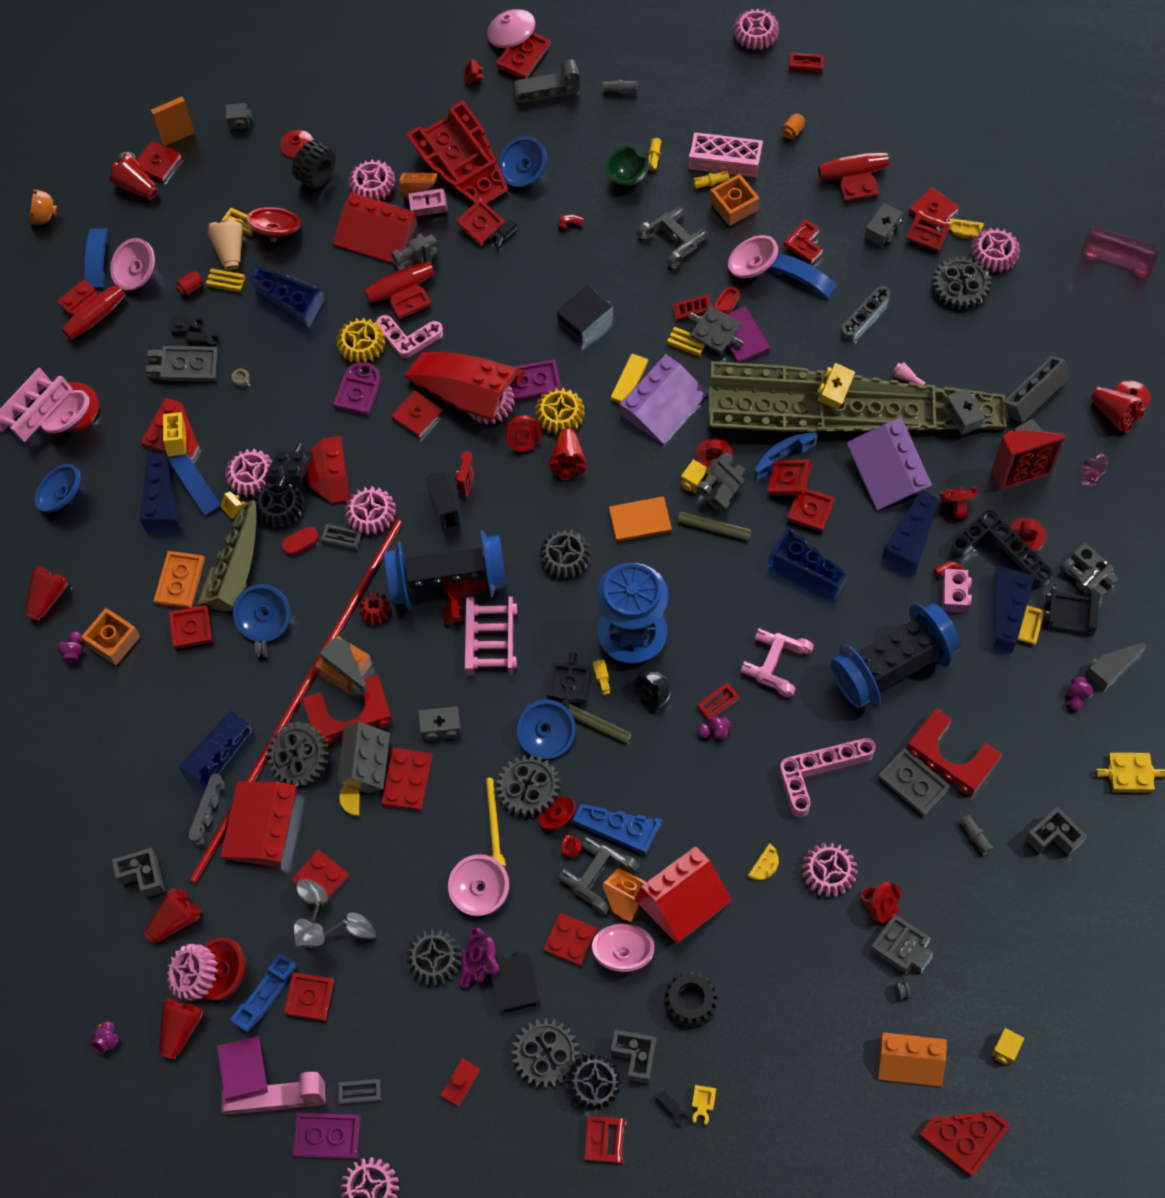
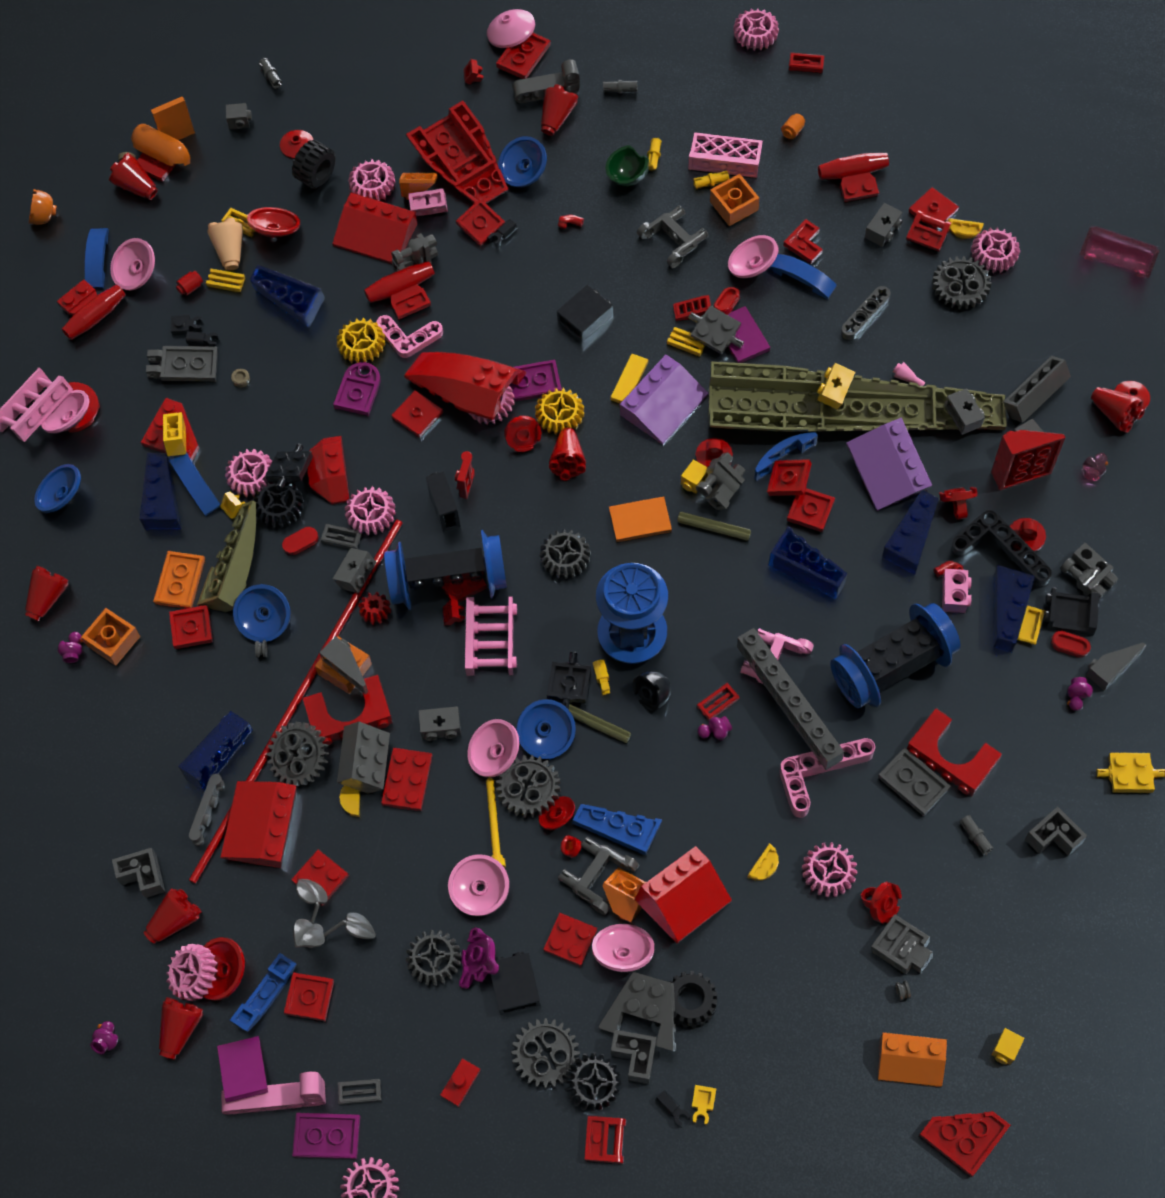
none -> orange brick [131,124,190,166]
none -> dark grey pin [259,58,282,89]
none -> dark grey brick [333,548,377,593]
none -> bright pink dish [468,719,519,777]
none -> red cone [541,84,578,136]
none -> dark grey wing [599,972,676,1051]
none -> dark grey brick [737,628,844,770]
none -> red tile [1051,631,1091,658]

